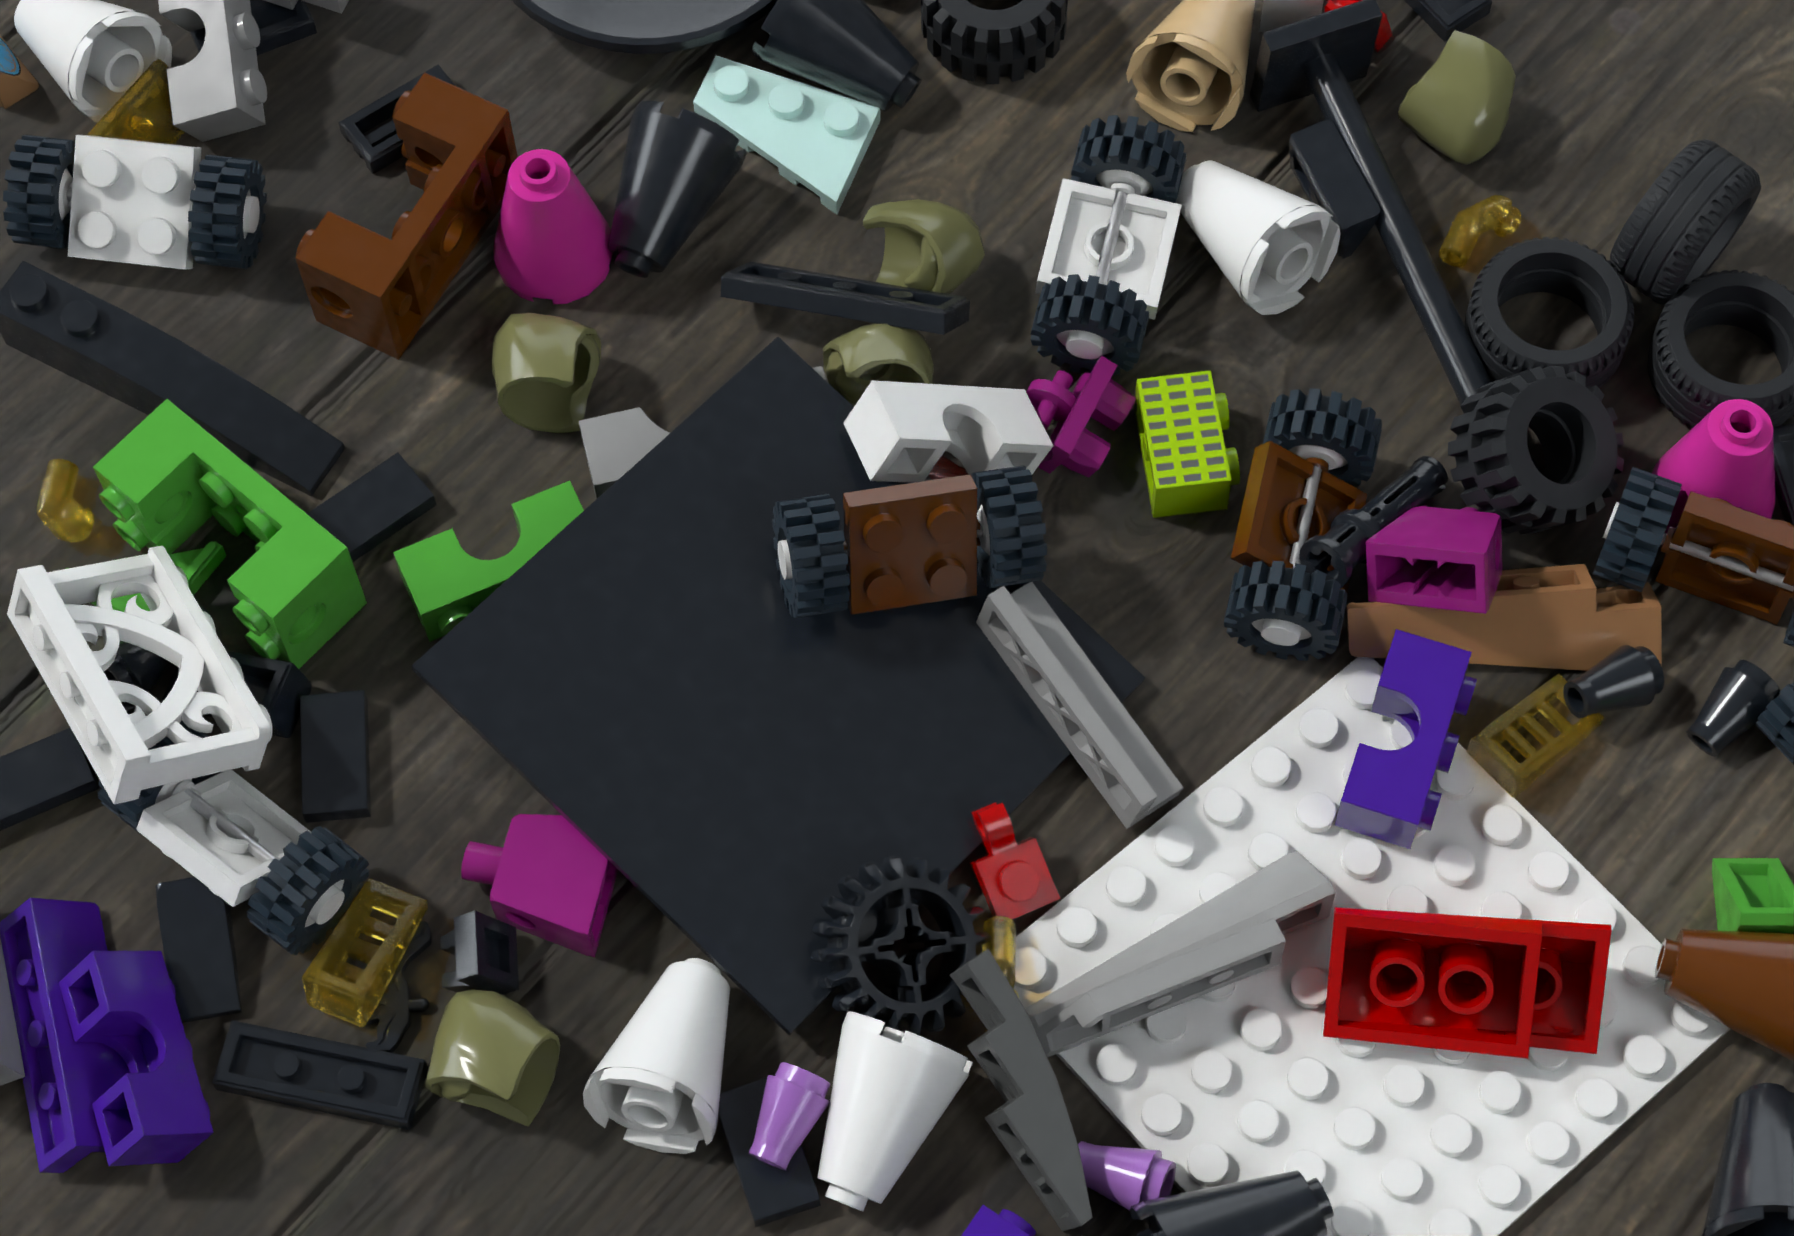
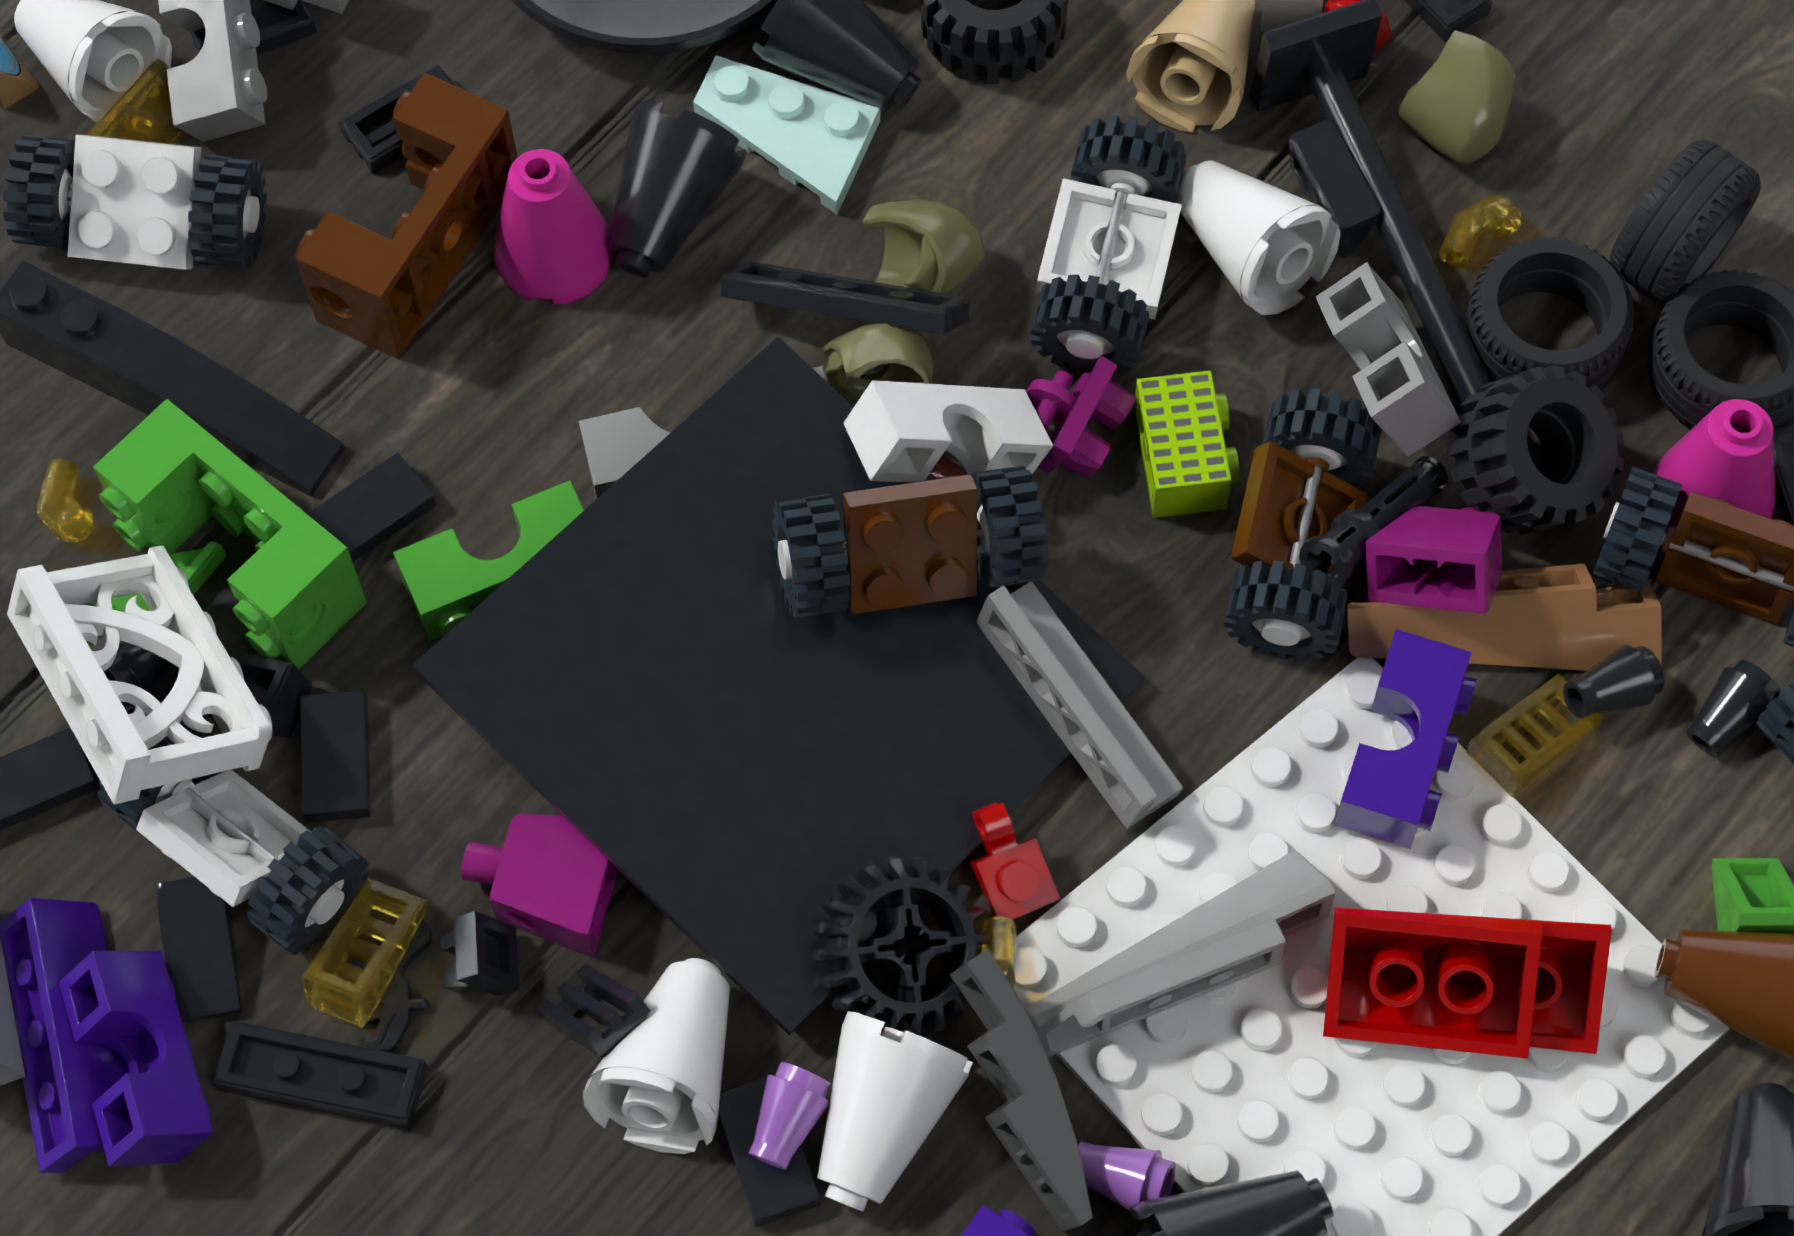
olive piece [425,990,560,1127] -> none
olive piece [492,312,601,433] -> none
none -> black tile [536,964,650,1056]
none -> light grey arch [1316,262,1461,457]

